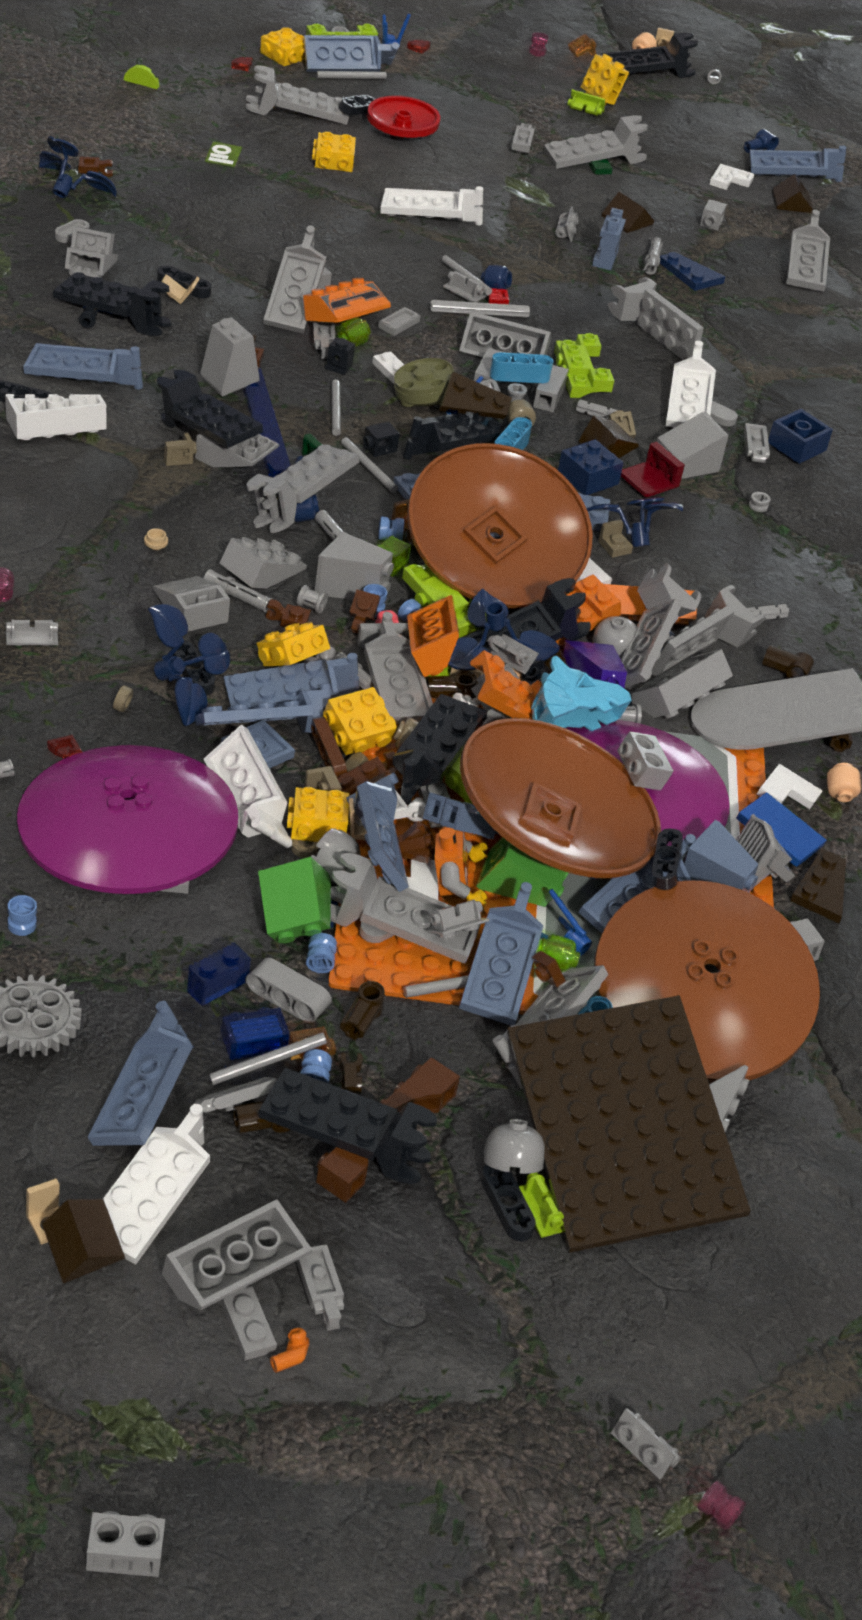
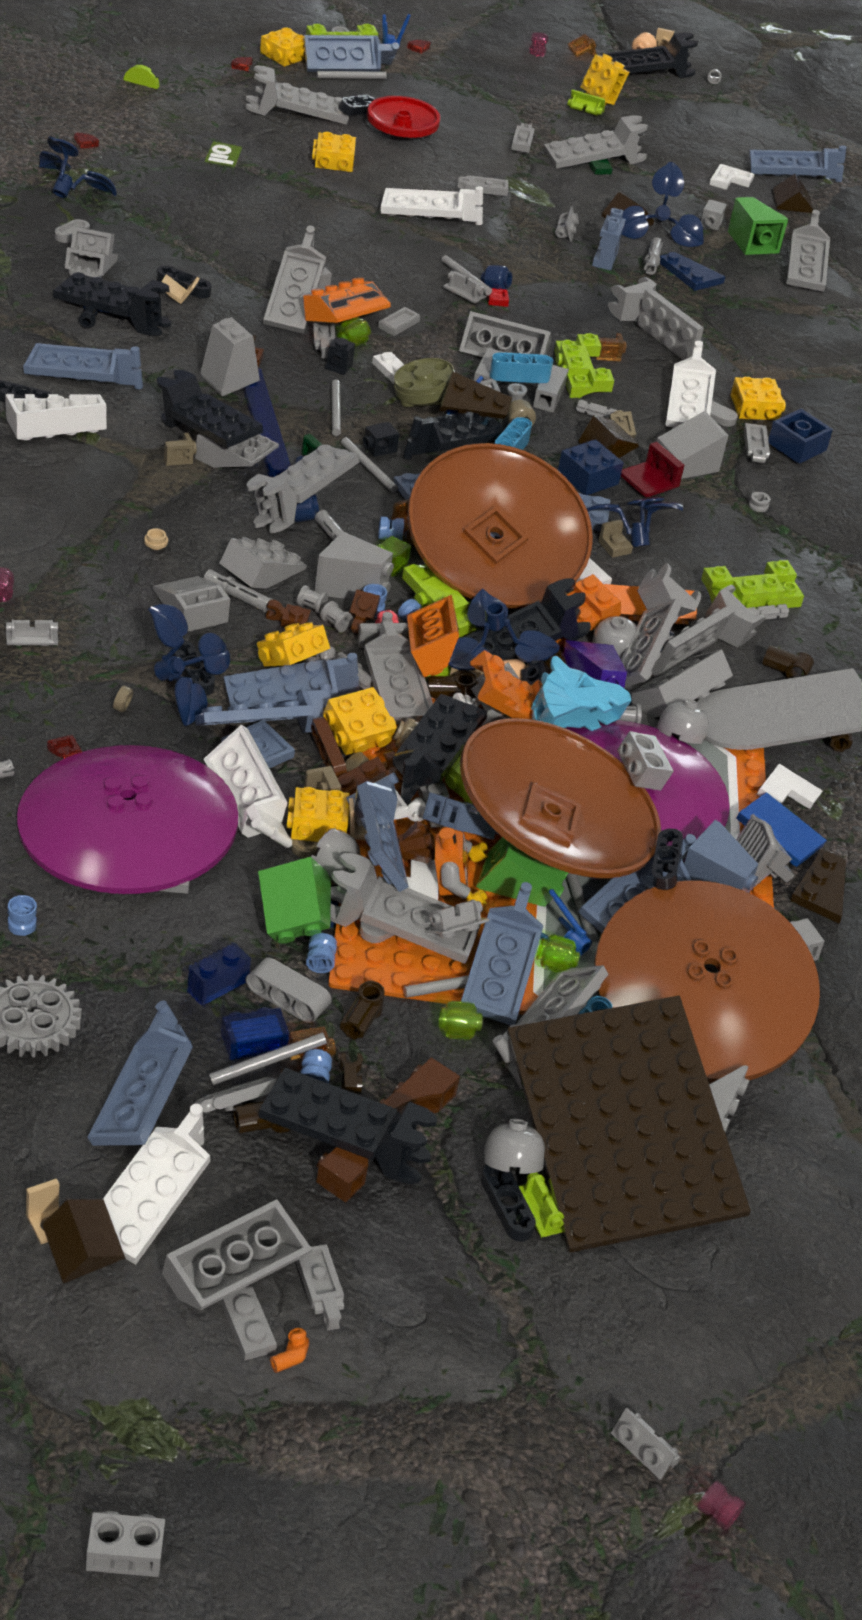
reddish brown plate [78,157,113,177] -> none
light grey axle [430,300,530,318] -> none
light grey hinge [488,634,539,674] -> none
reddish brown plate [532,951,566,988] -> none
dark blue pin [744,129,779,153] -> none
light nougat head [827,763,861,802] -> none
none -> clear red tile [74,133,99,148]
none -> light grey bush [320,601,353,632]
none -> clear neon green head [439,1001,483,1040]
none -> light grey hinge [457,175,508,197]
none -> light grey bar [567,873,598,941]
none -> clear orange bracket [596,333,626,361]
none -> dark blue plant [622,162,704,247]
none -> light grey cylinder [657,699,709,744]
none -> lime bracket [701,560,804,609]
none -> bright green slope [728,197,788,255]
none -> yellow brick [731,377,786,420]

